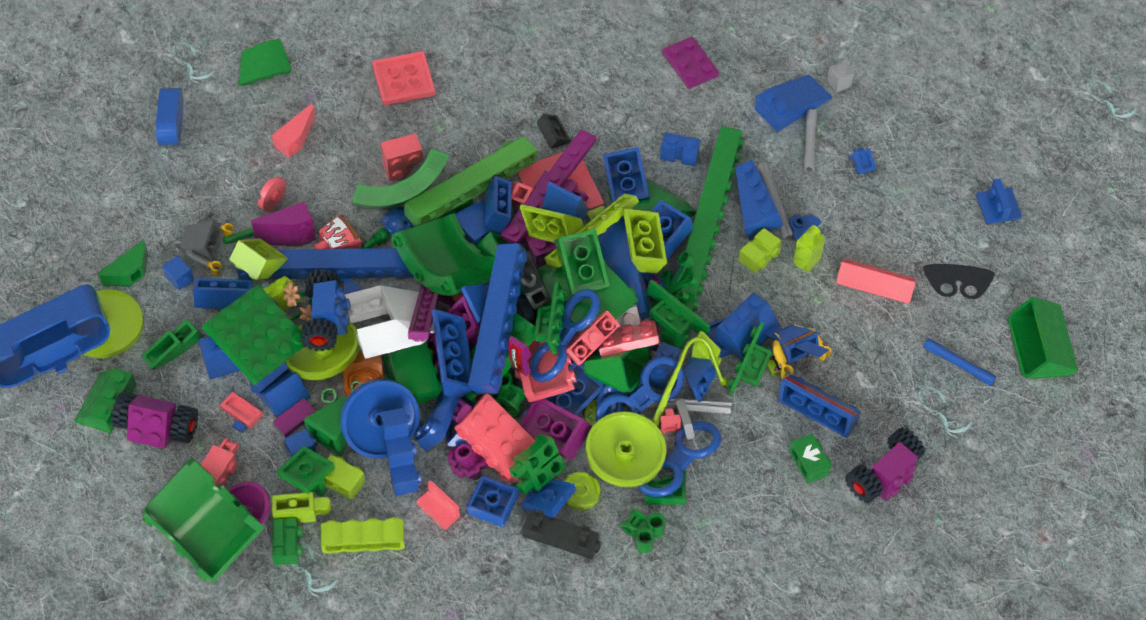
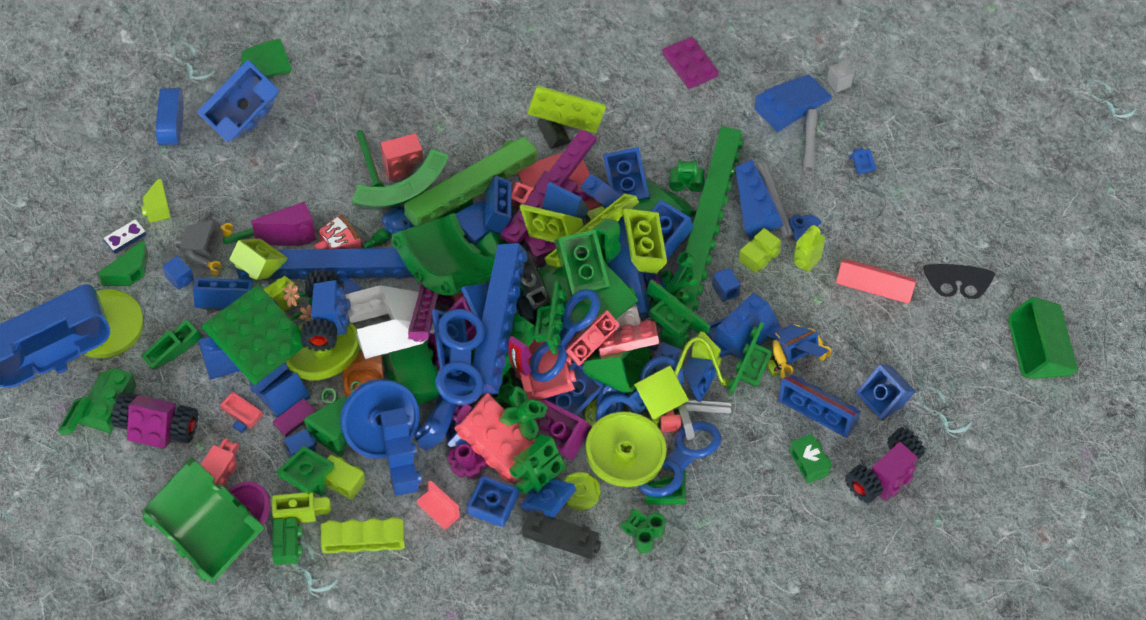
coral plate [258,176,286,212] -> none
coral slope [272,104,316,158] -> none
coral plate [372,51,436,106] -> none
blue brick [660,132,701,167] -> none
blue piece [923,338,997,386] -> none
blue bracket [976,178,1022,224] -> none
none -> green tile [58,396,91,436]
none -> tile [103,219,146,254]
none -> lime slope [141,178,171,223]
none -> blue brick [197,60,280,143]
none -> green bar [357,130,385,187]
none -> blue bar [436,309,485,405]
none -> green plant [499,386,548,441]
none -> lime bracket [527,86,606,133]
none -> blue slope [580,173,621,208]
none -> green brick [593,219,621,265]
none -> lime slope [634,365,689,420]
none -> green piece [669,159,704,192]
none -> blue brick [712,268,741,302]
none -> blue slope [855,364,916,420]

